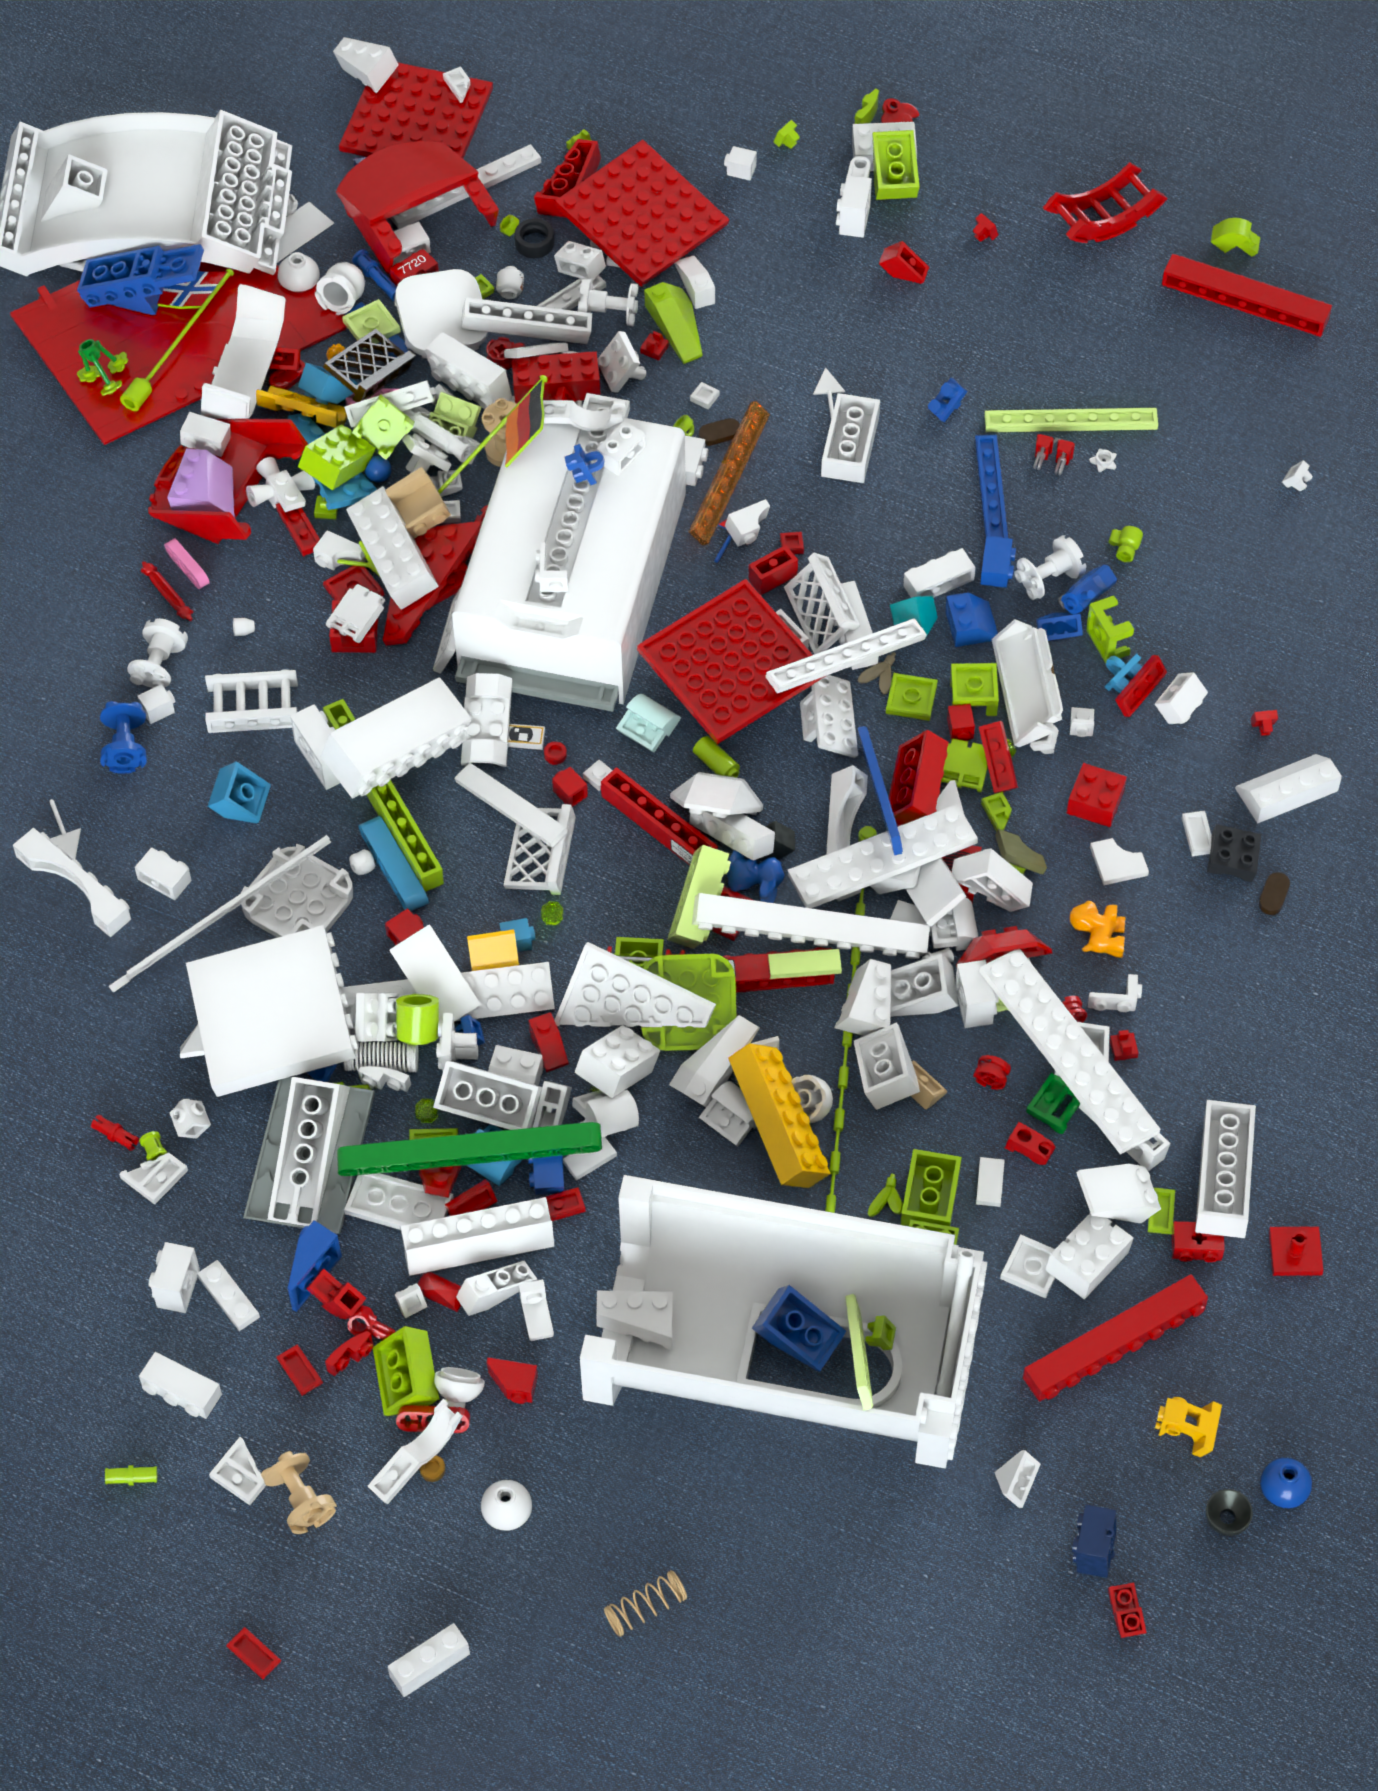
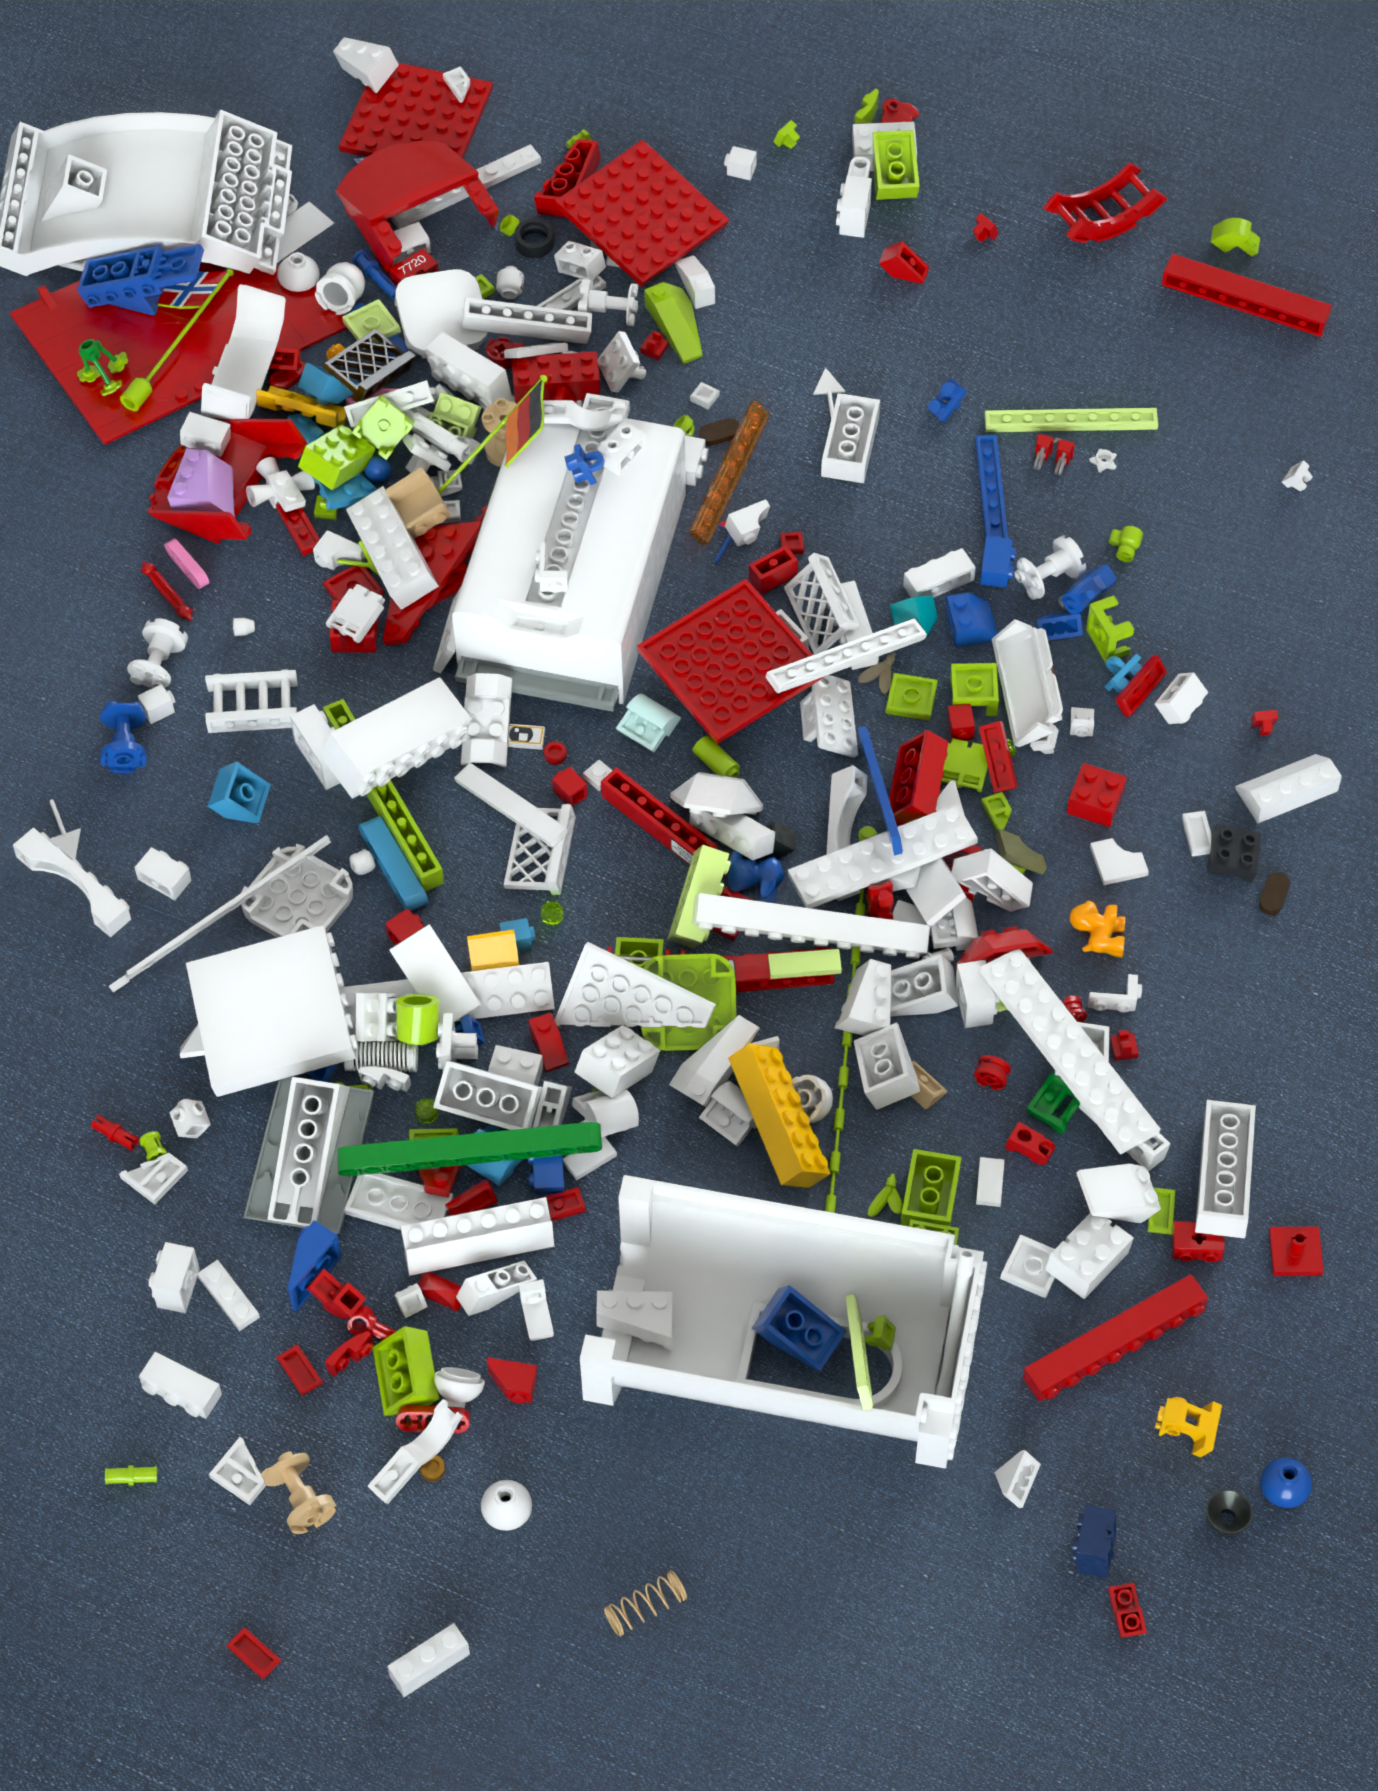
none -> red hips [866,880,893,920]

